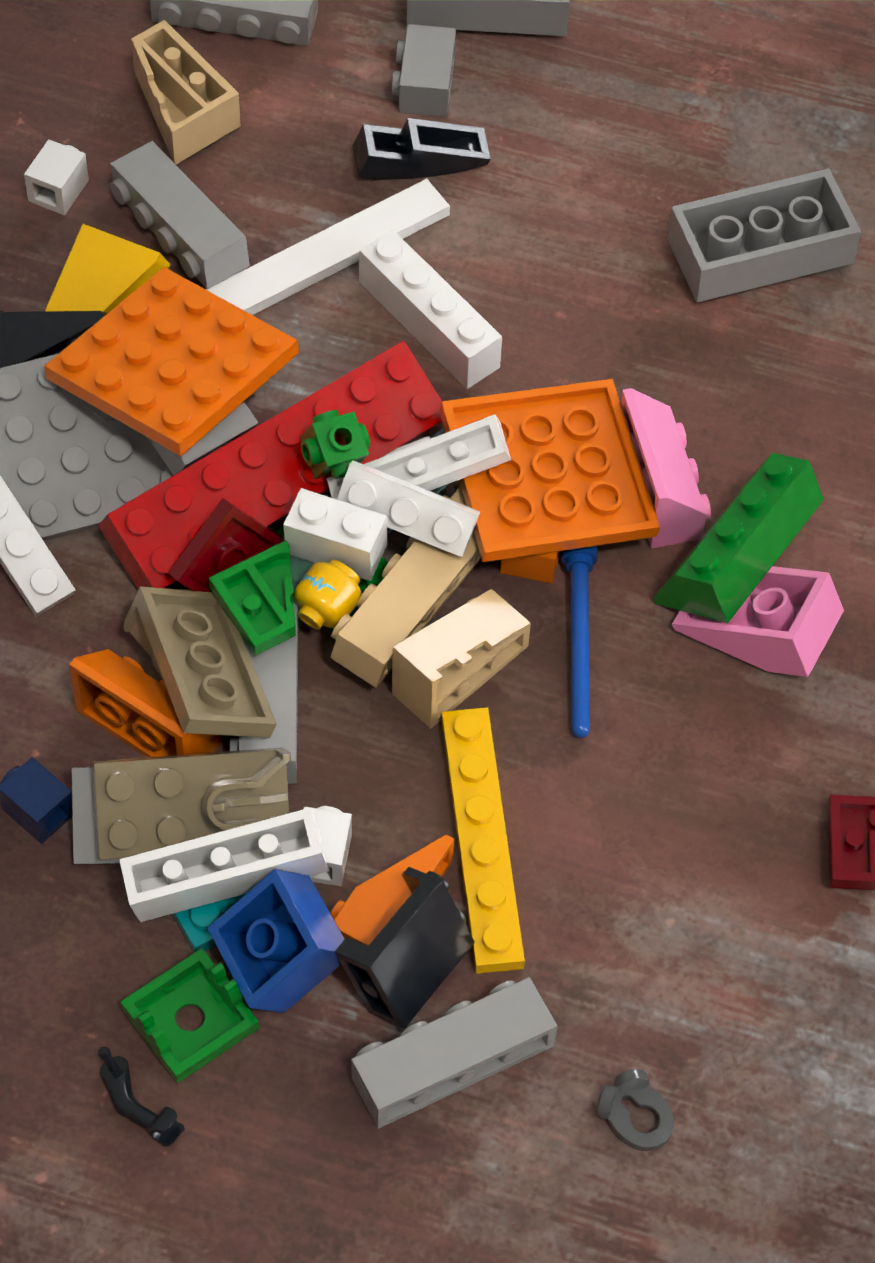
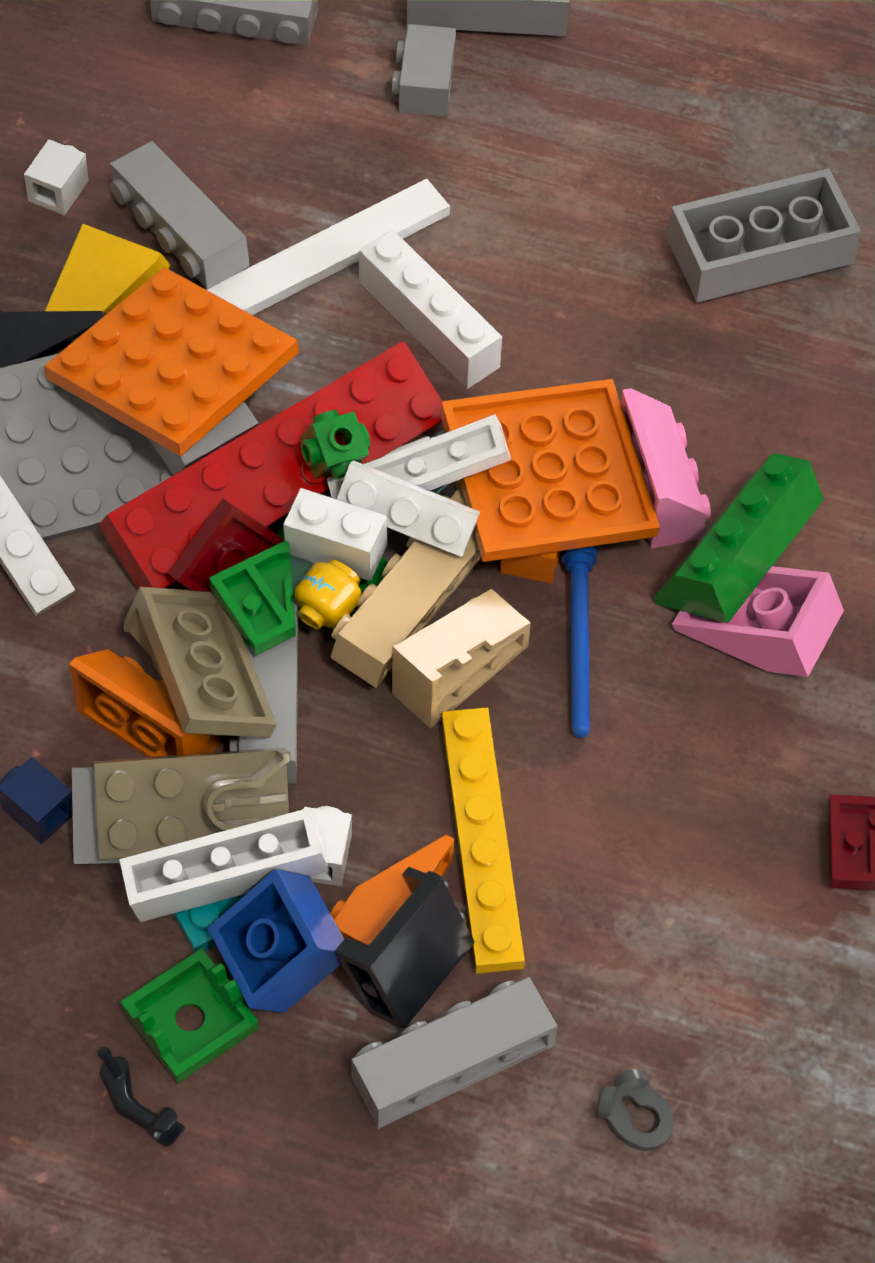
tan wedge [131,20,241,165] -> none
black slope [353,118,491,179] -> none

